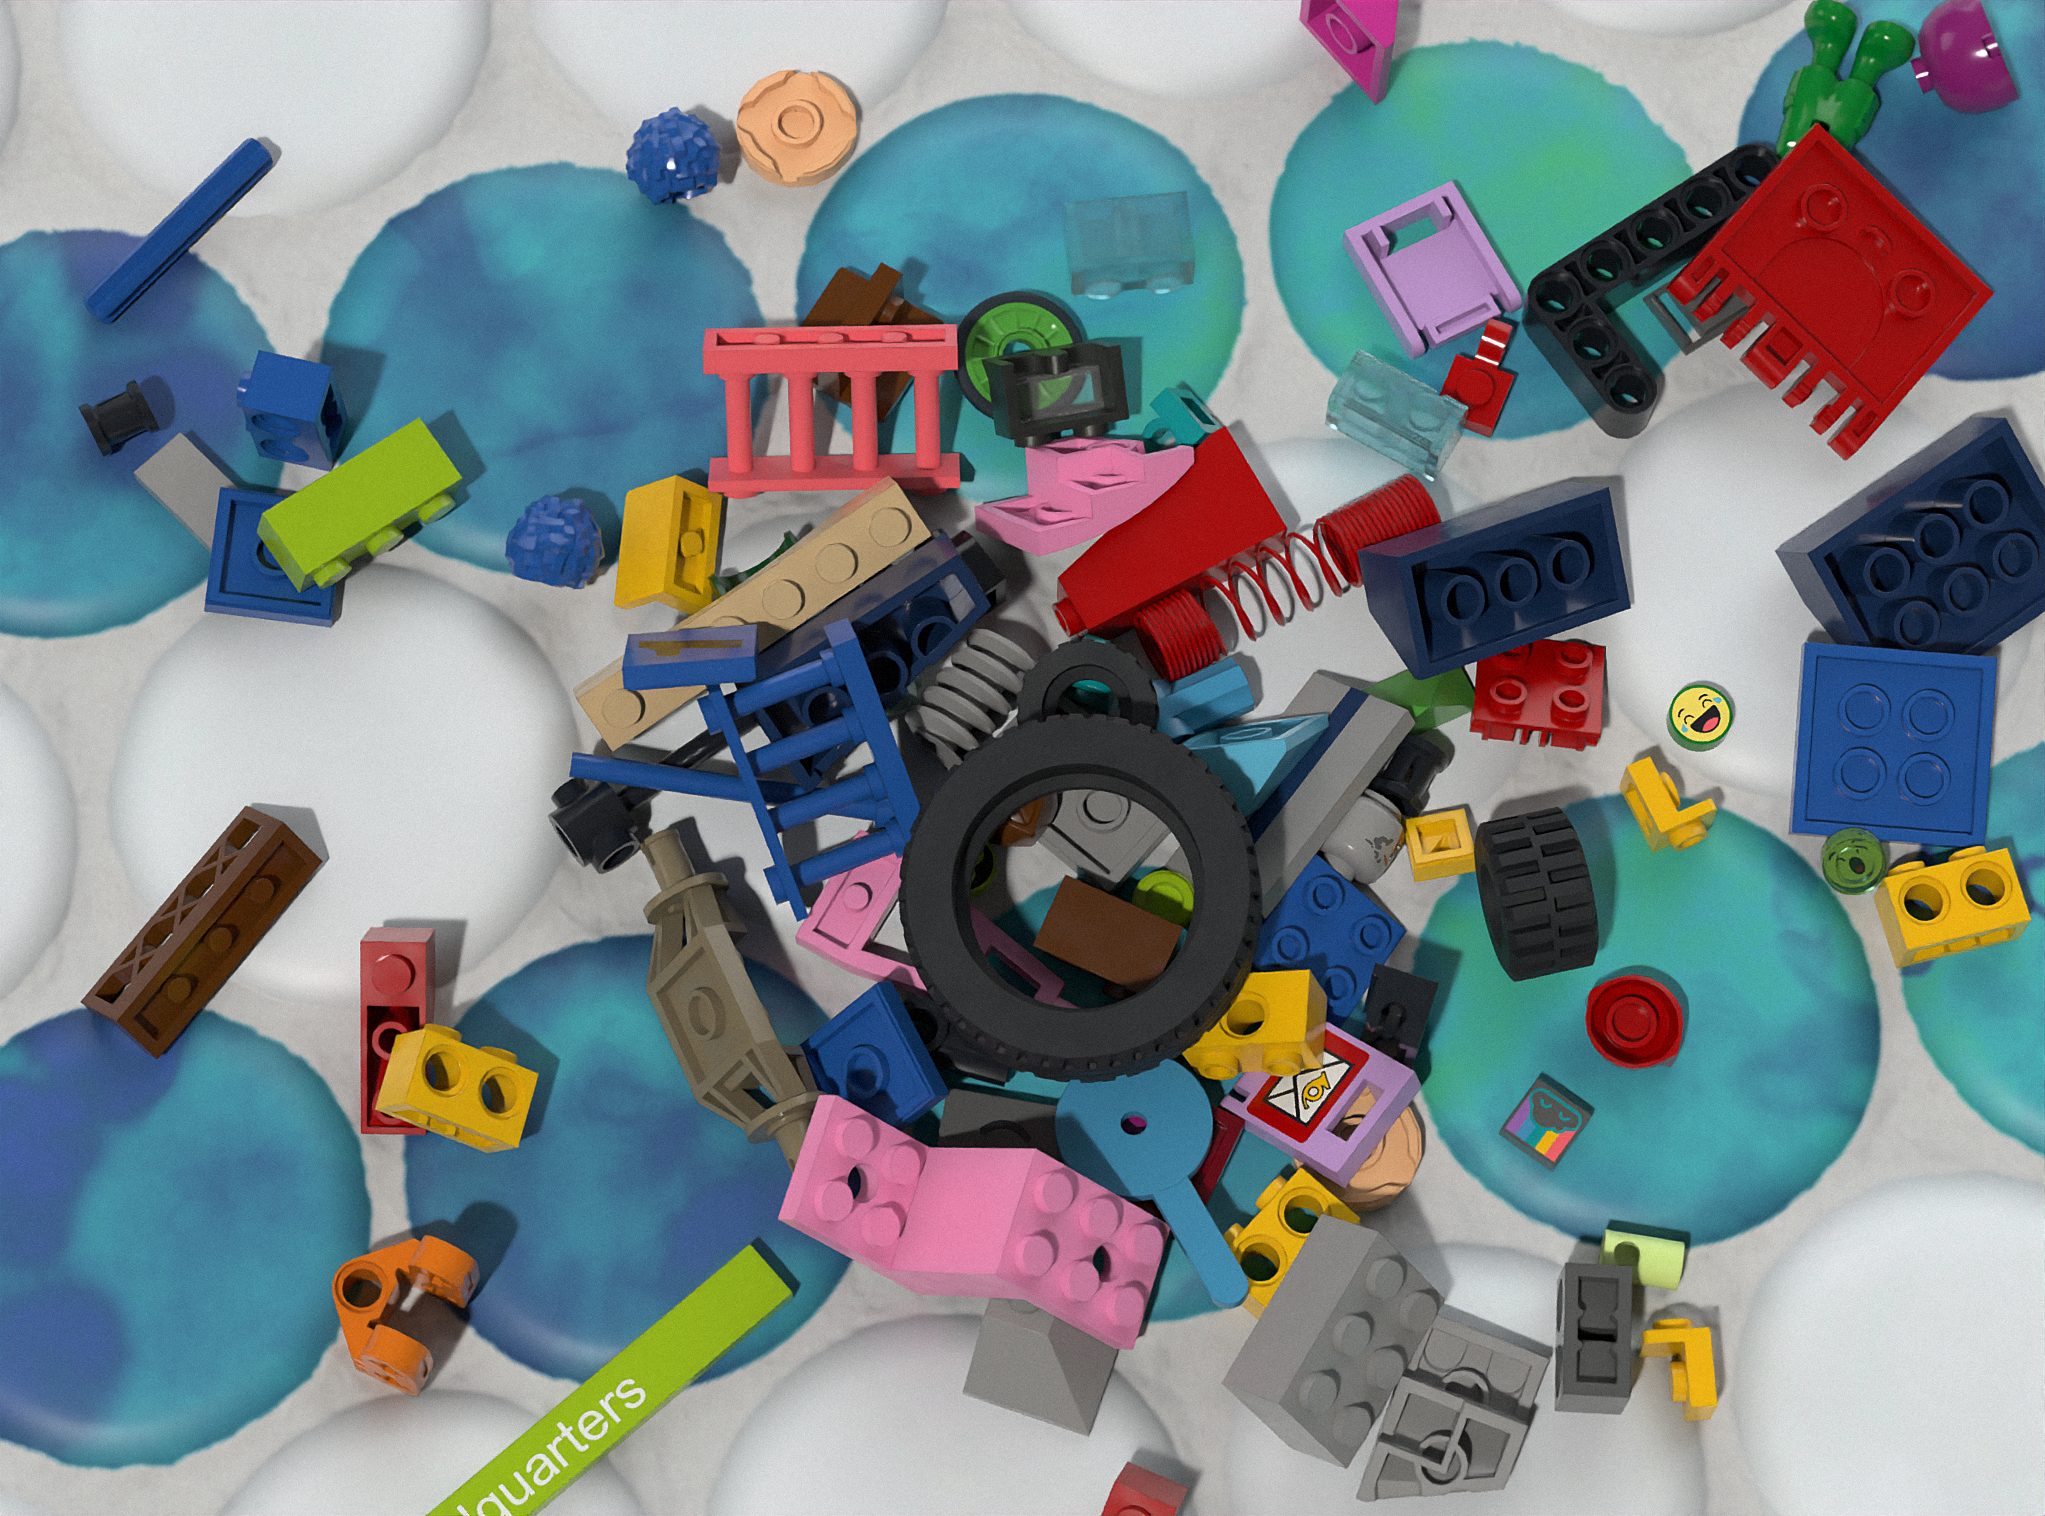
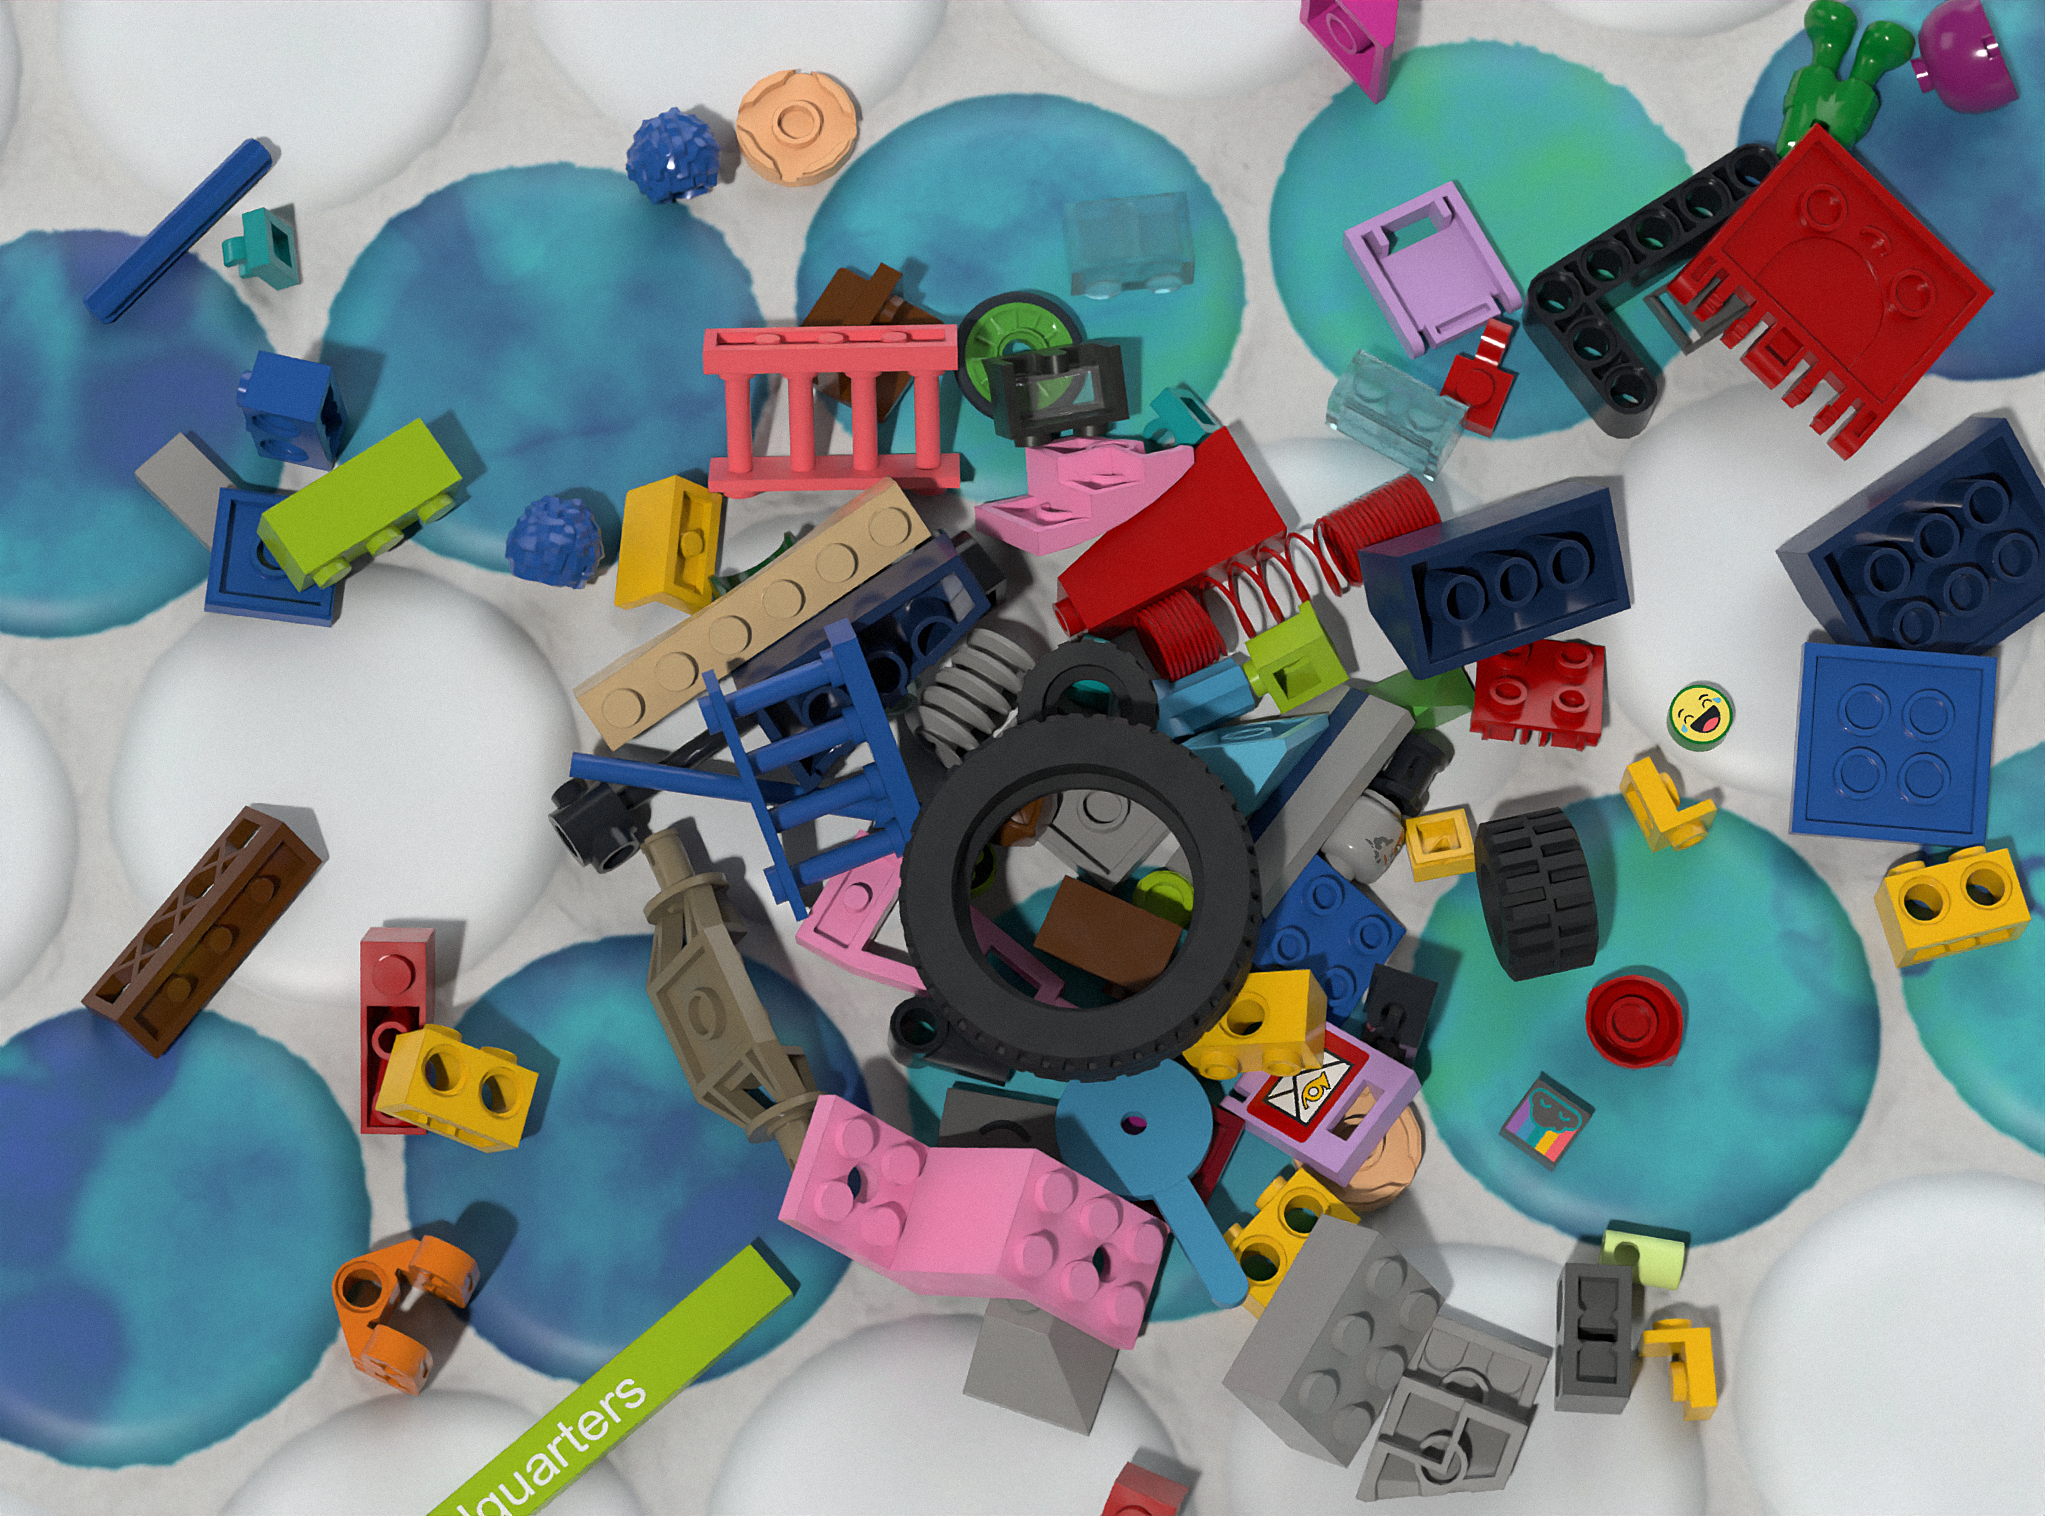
black bush [78,379,160,457] -> none
blue tile [622,624,759,691] -> none
blue tile [799,981,950,1132] -> none
clear green tile [1820,827,1887,895] -> none
none -> teal tile [222,207,299,291]
none -> lime brick [1241,600,1349,714]

